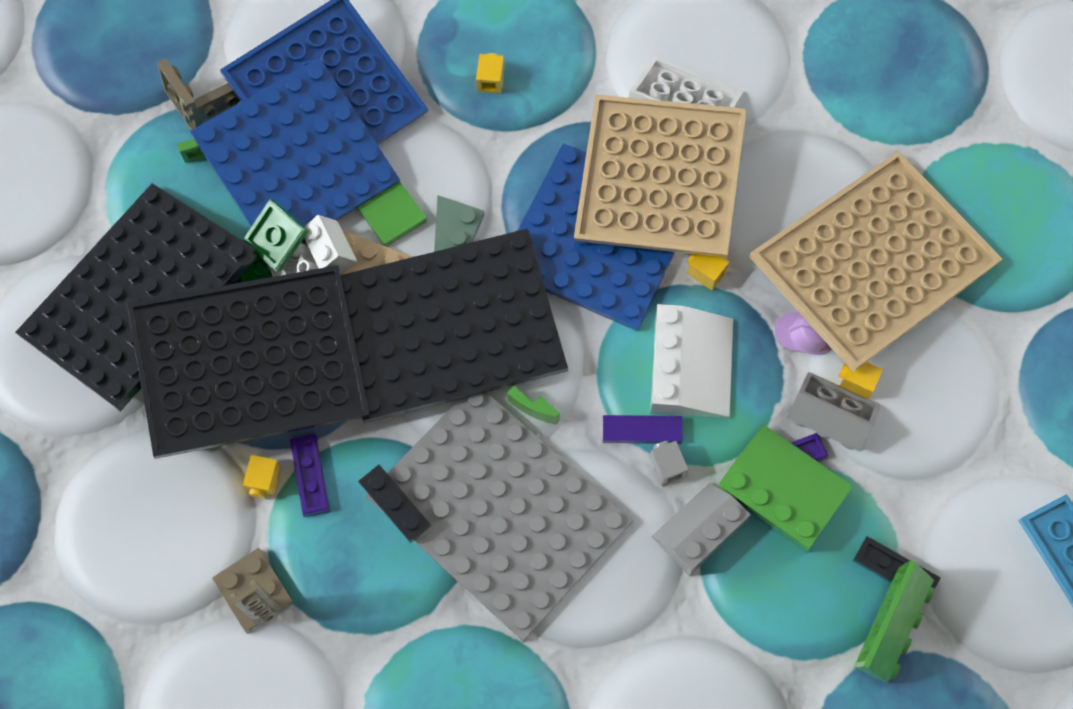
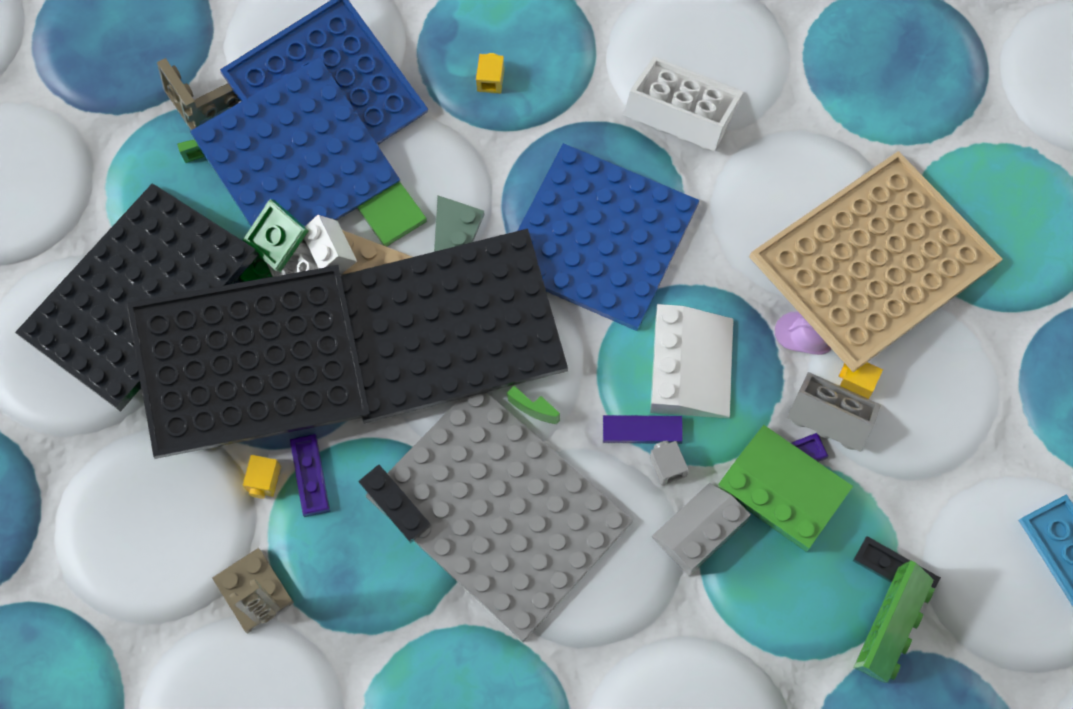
tan plate [574,94,747,258] -> none
yellow brick [687,254,729,290] -> none

